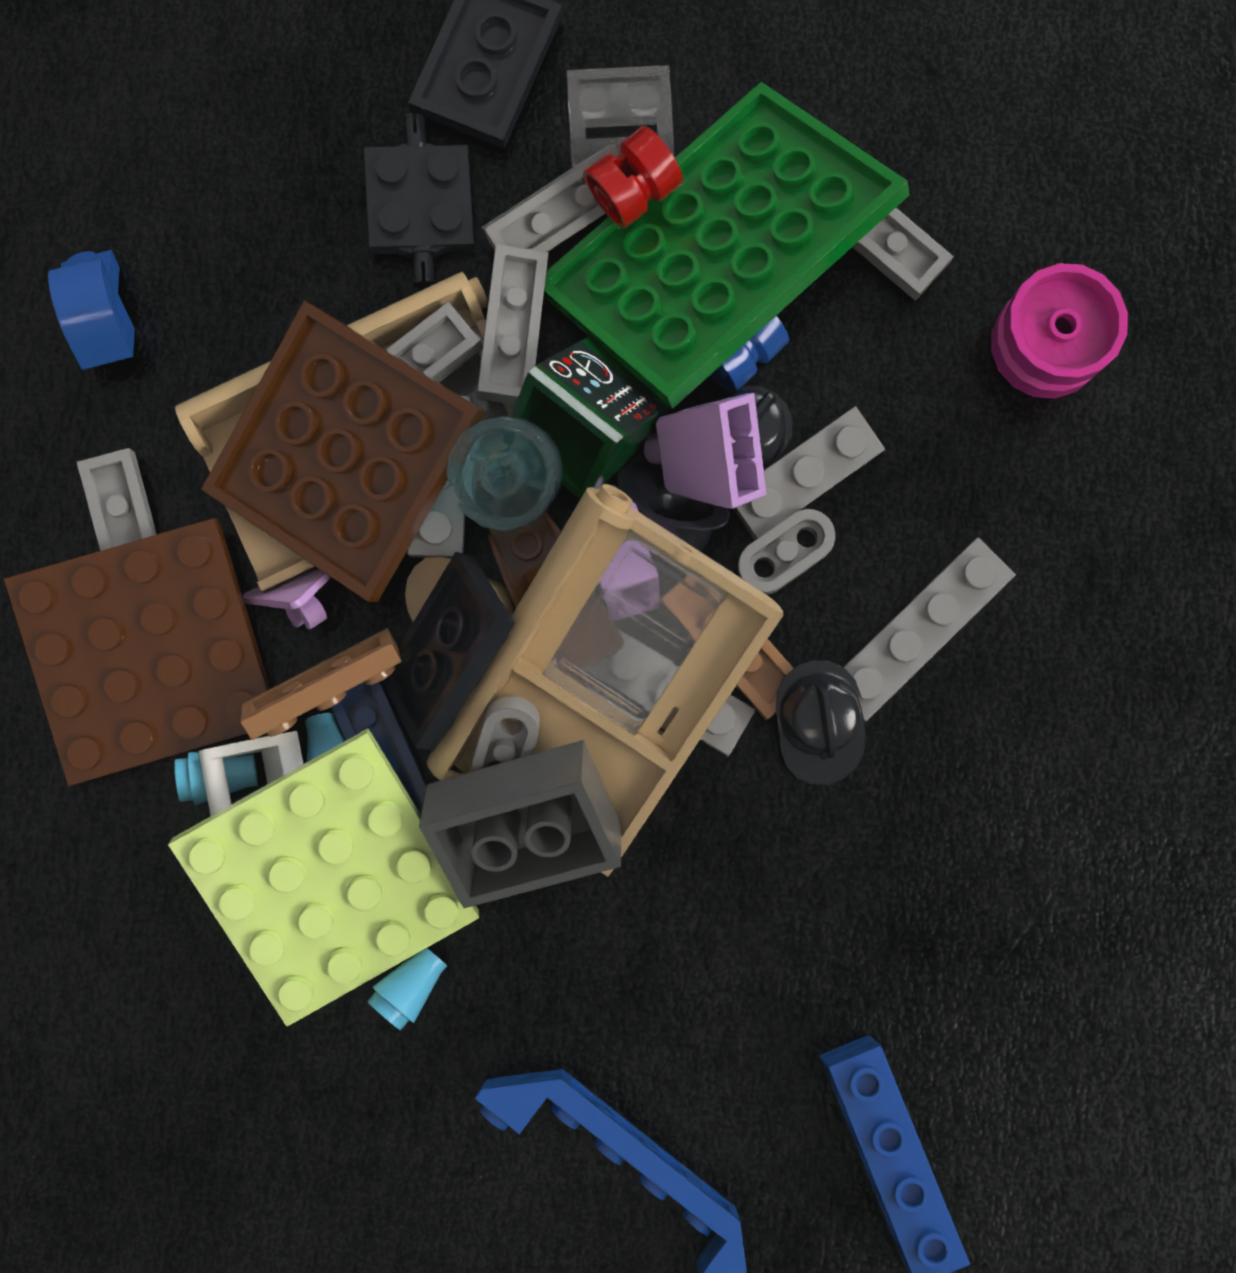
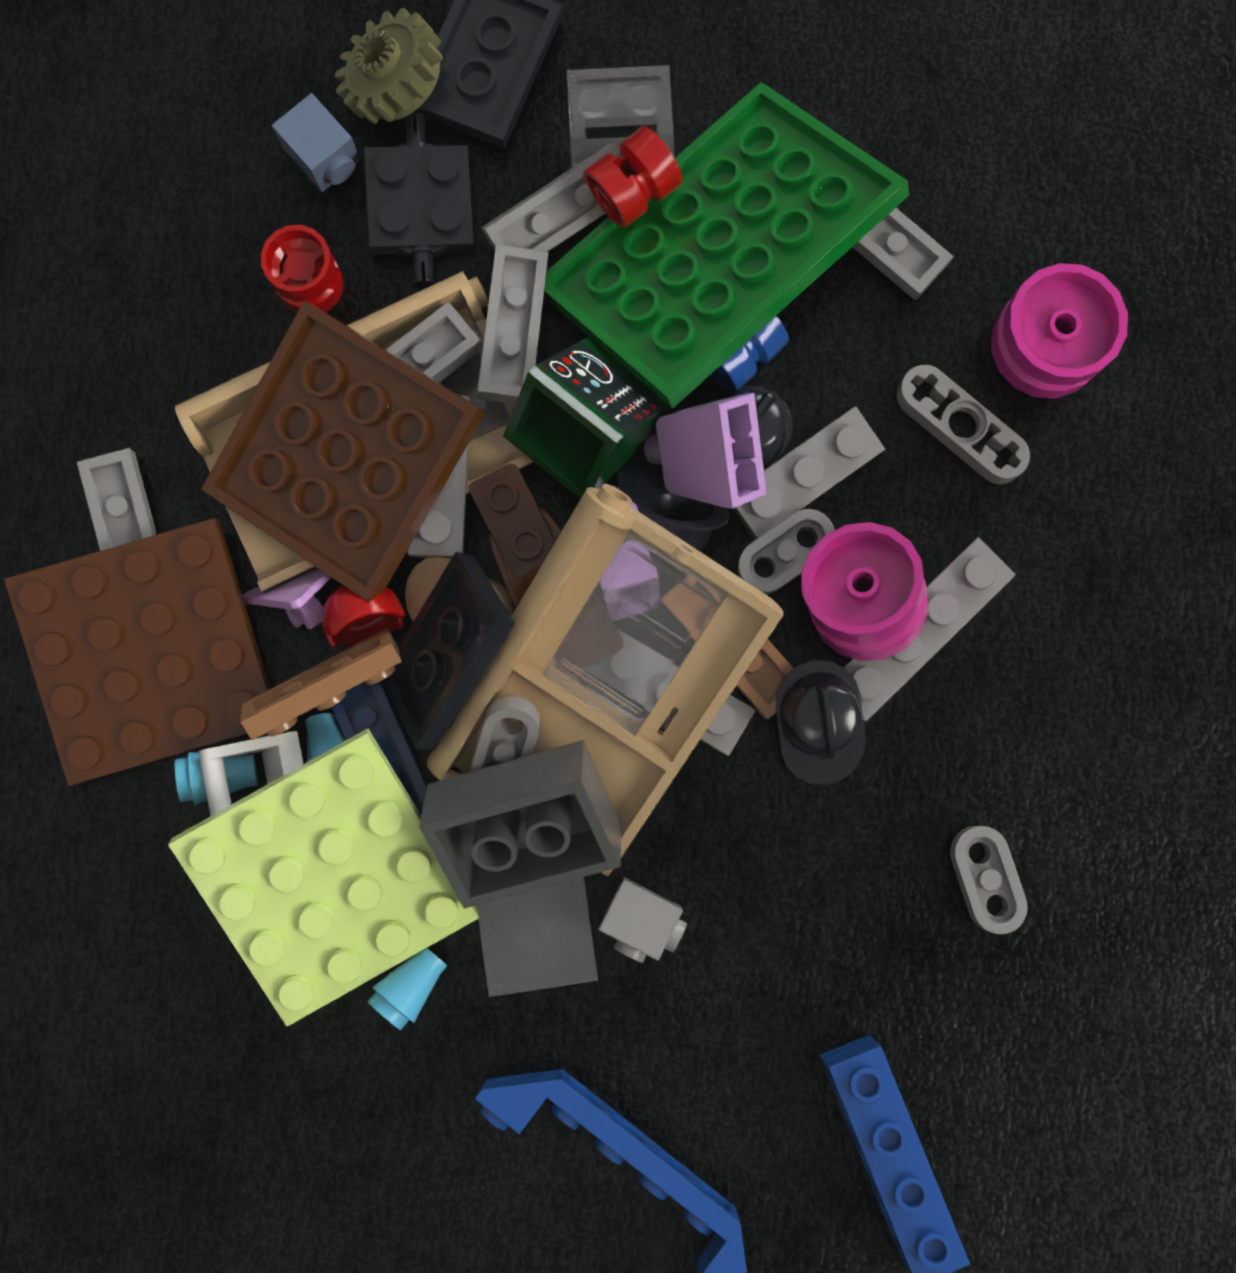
blue brick [48,250,135,370] -> none
clear light blue cylinder [447,415,563,531] -> none
none -> red wheel [261,225,344,313]
none -> sand blue brick [271,93,361,192]
none -> red hair [321,585,405,648]
none -> olive gear [335,8,443,124]
none -> clear plate [477,877,598,997]
none -> light grey brick [599,877,687,963]
none -> dark pink wheel [801,522,929,661]
none -> light grey beam [897,365,1030,484]
none -> light grey plate [950,826,1027,934]

